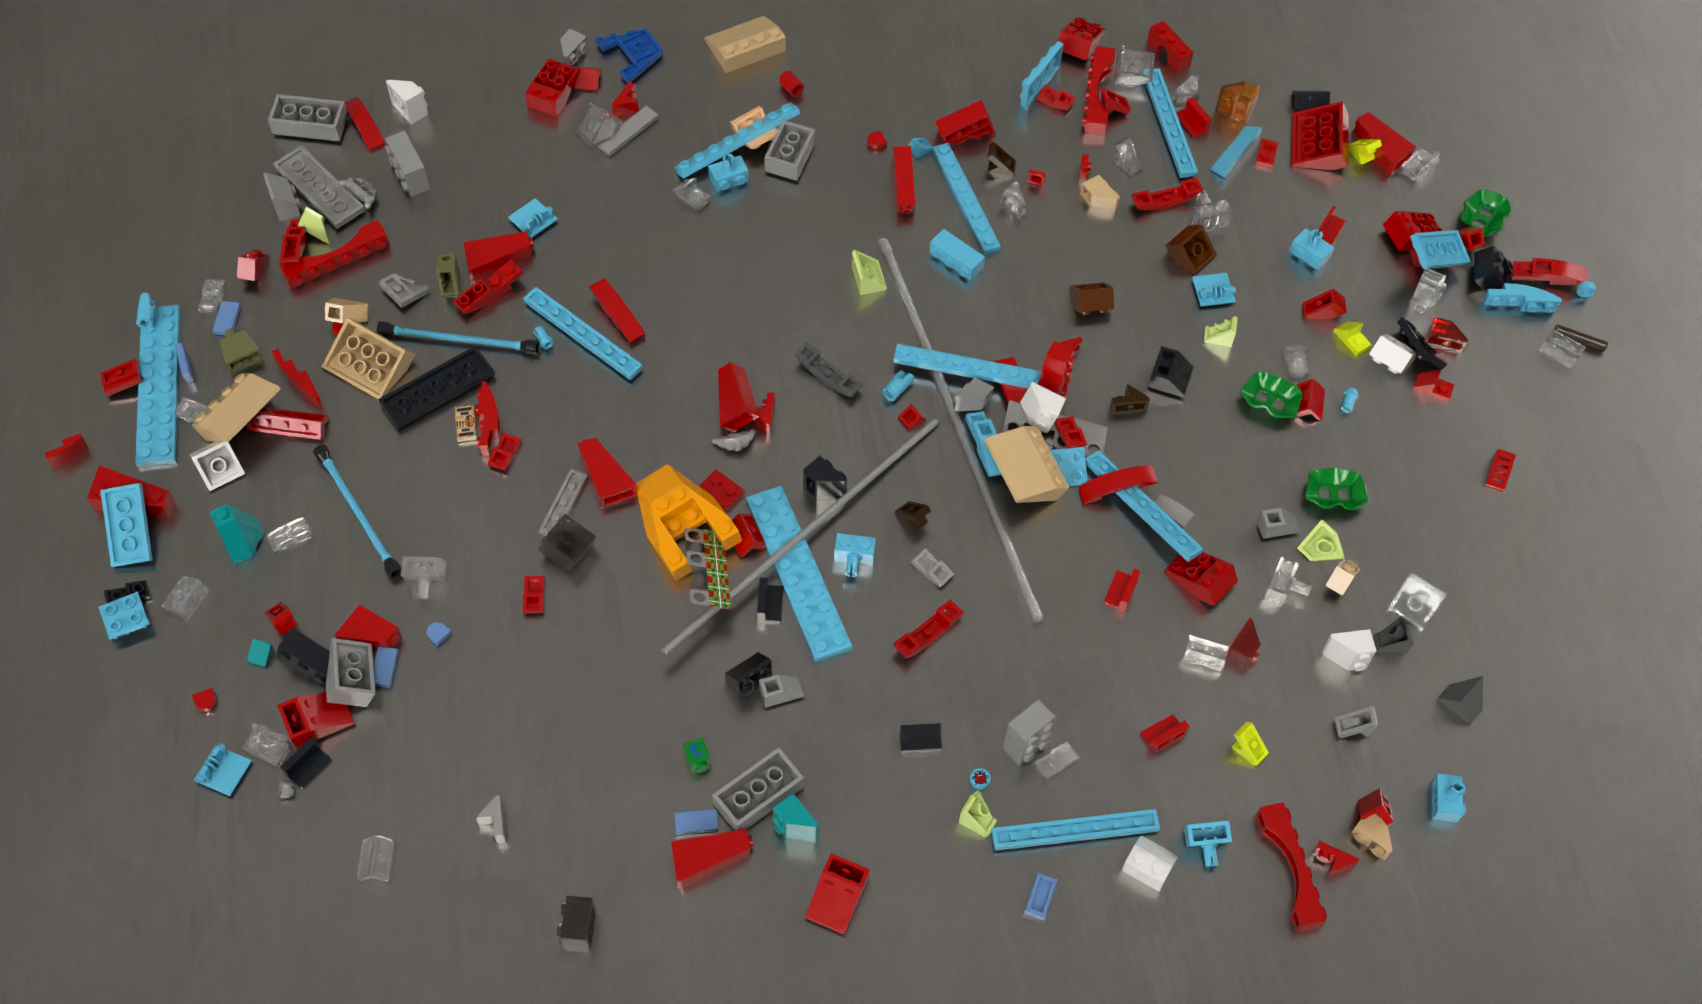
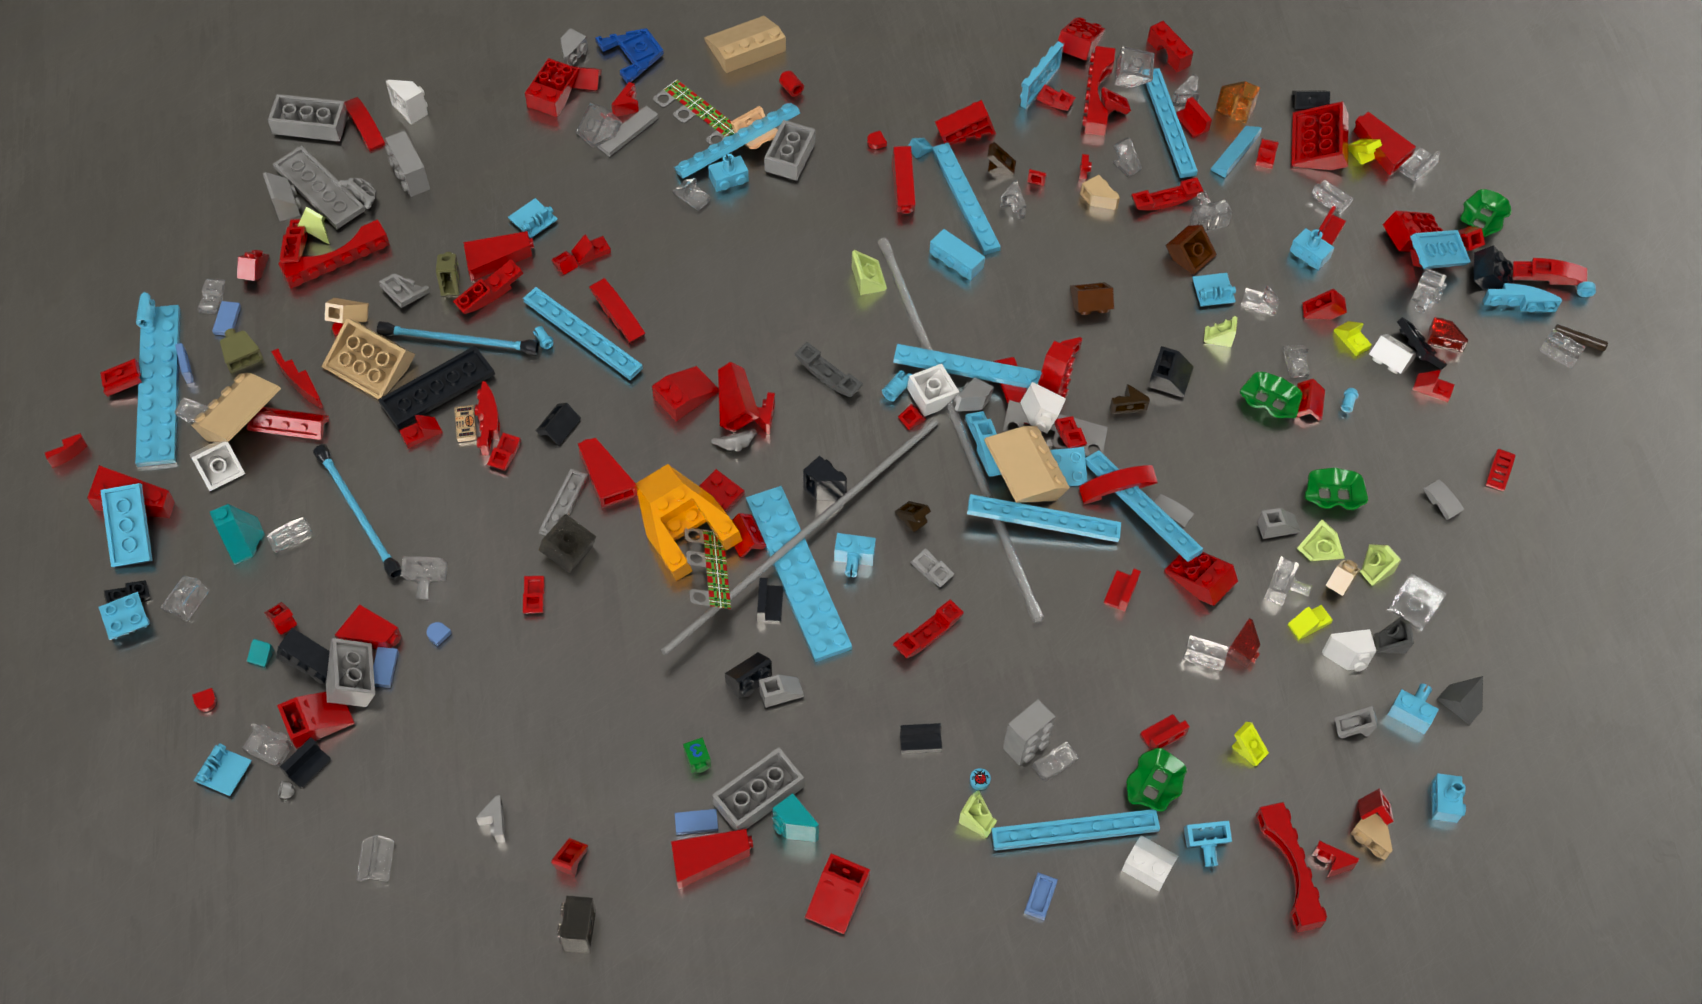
none -> red slope [399,415,443,448]
none -> black panel [535,403,581,445]
none -> red slope [551,838,588,876]
none -> red slope [552,251,578,274]
none -> red slope [571,234,611,266]
none -> red slope [652,366,719,422]
none -> piece [653,80,735,145]
none -> white slope [907,364,959,417]
none -> medium azure plate [967,494,1121,542]
none -> green piece [1126,748,1187,812]
none -> clear slope [1241,285,1280,316]
none -> neon yellow slope [1288,605,1333,640]
none -> clear bracket [1311,180,1353,215]
none -> yellowish green slope [1359,544,1401,586]
none -> medium azure brick [1387,683,1439,734]
none -> light grey slope [1423,479,1464,520]

